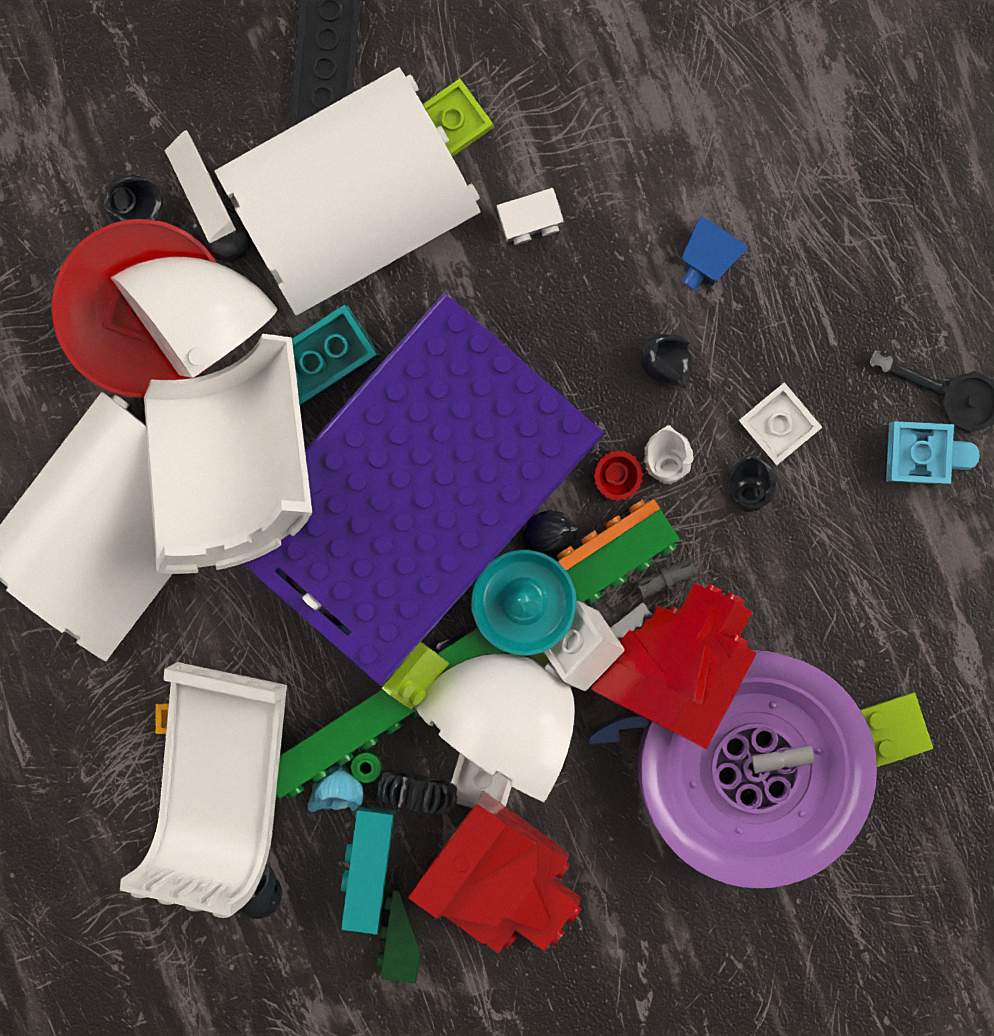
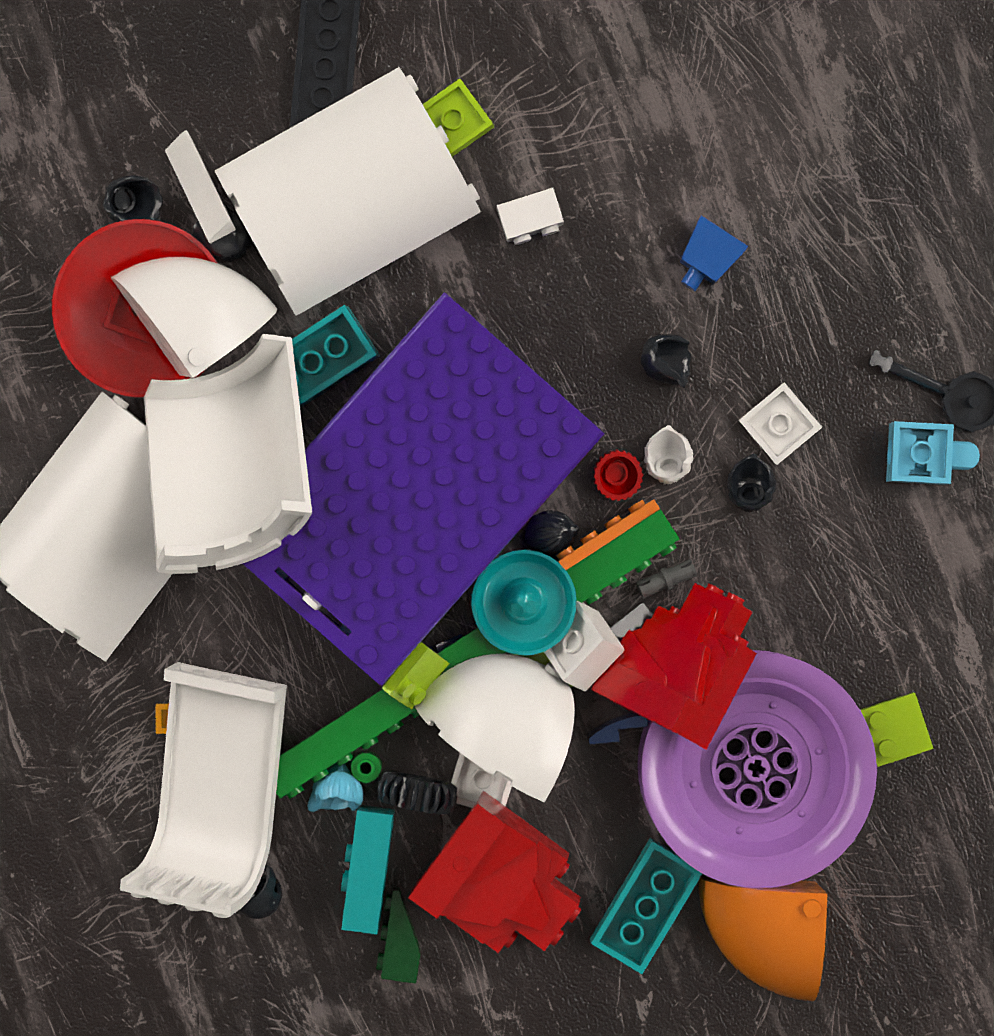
light grey piece [752,746,815,774] -> none
none -> teal brick [590,837,702,974]
none -> orange brick [698,876,827,1001]

